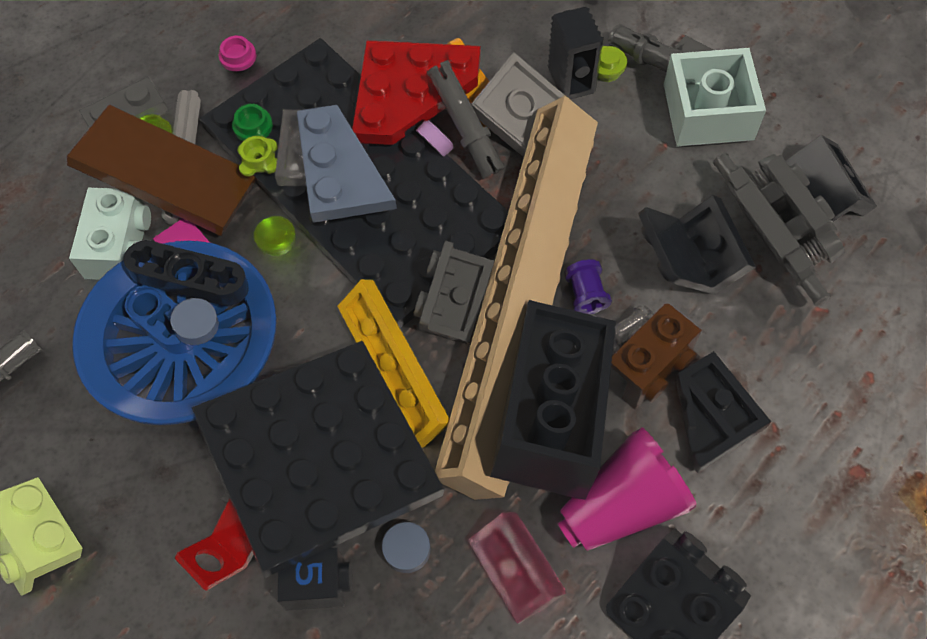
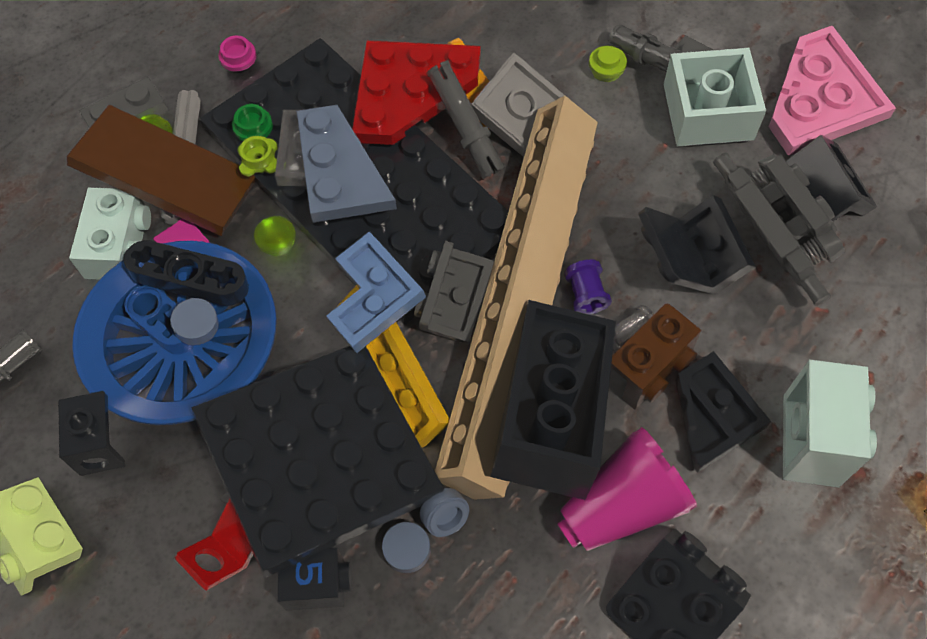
lavender tile [416,120,454,157] -> none
clear pink slope [467,512,566,624] -> none
black brick [547,7,604,100] -> none
none -> black bracket [58,391,125,476]
none -> medium blue plate [326,232,426,353]
none -> sand blue tile [420,488,469,537]
none -> bright pink plate [768,26,896,156]
none -> light aqua brick [783,360,877,488]

